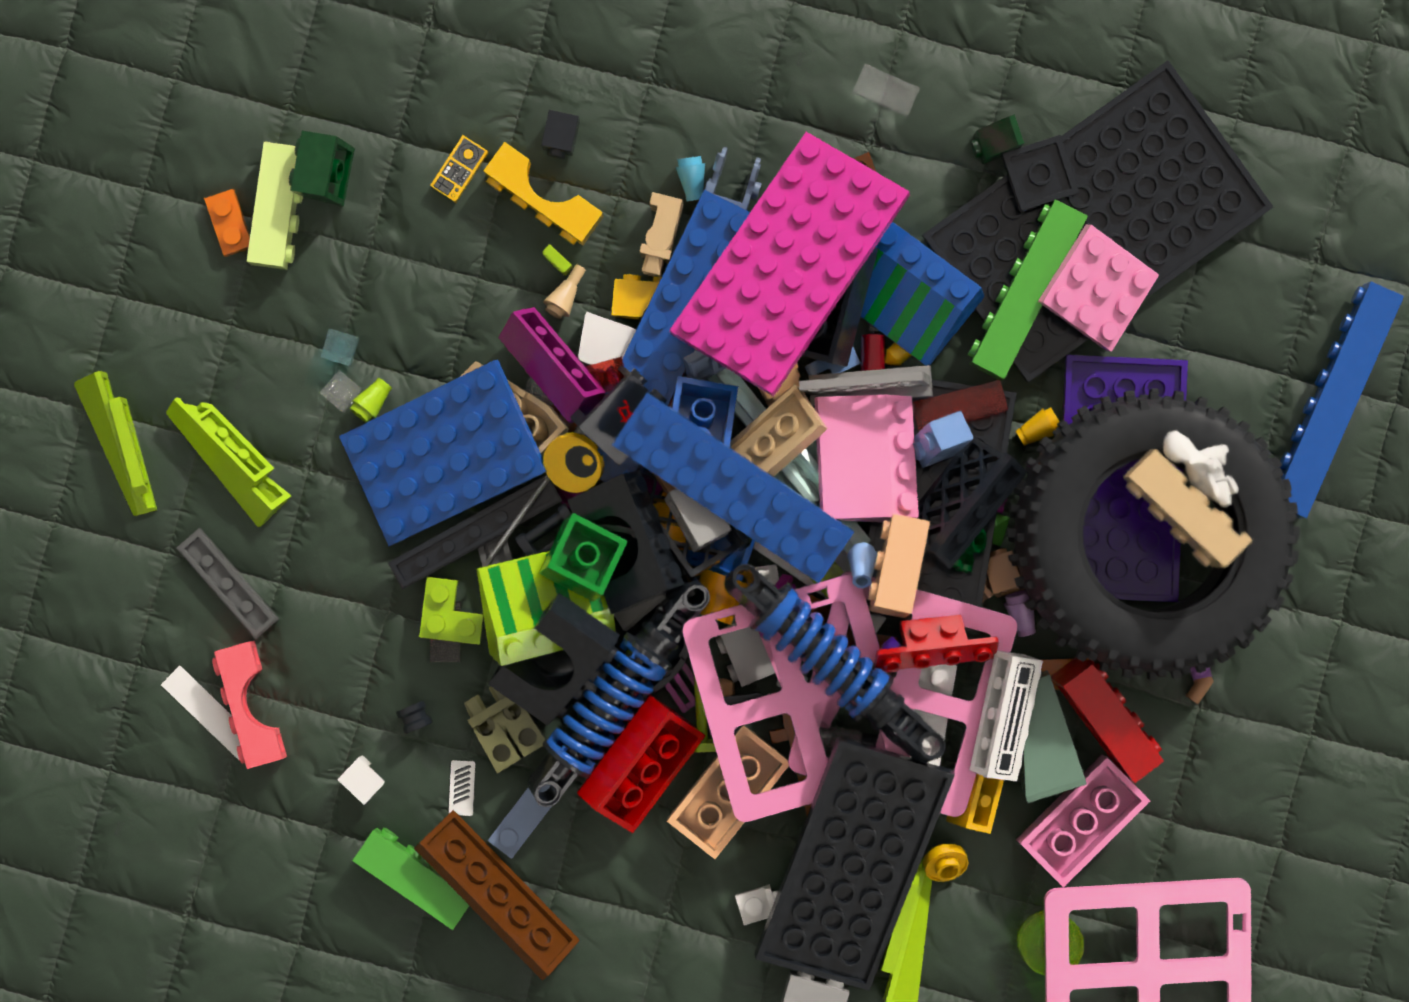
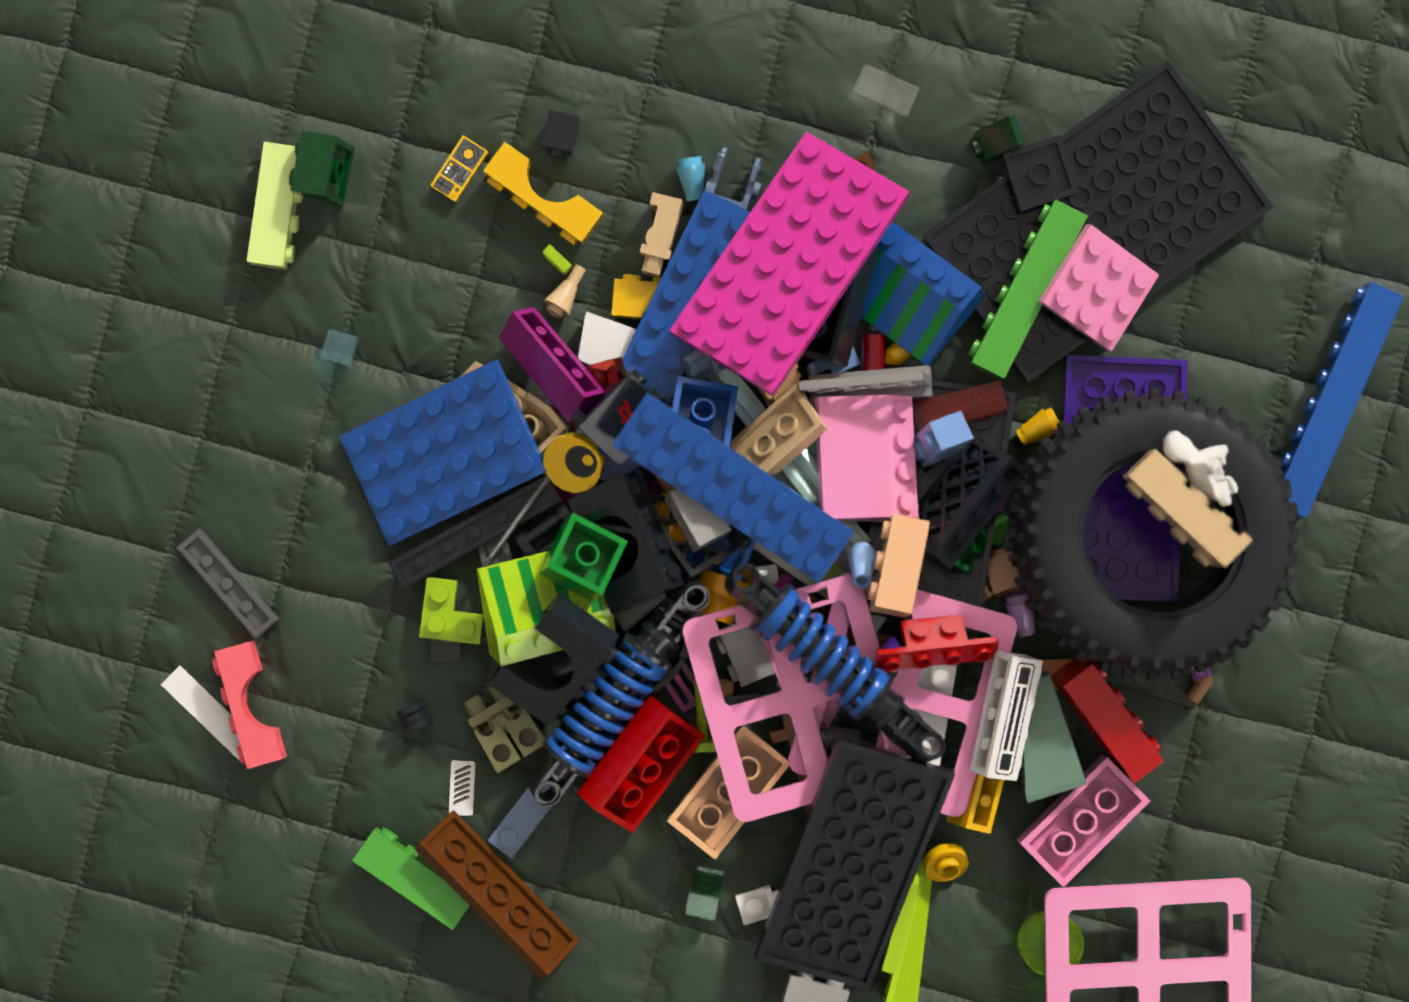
lime wedge [74,371,157,516] -> none
lime wedge [166,397,291,527] -> none
orange plate [204,189,250,257] -> none
clear tile [320,370,363,413] -> none
white panel [338,755,385,805] -> none
lime cone [349,378,392,423] -> none
none -> clear green bracket [685,865,725,922]

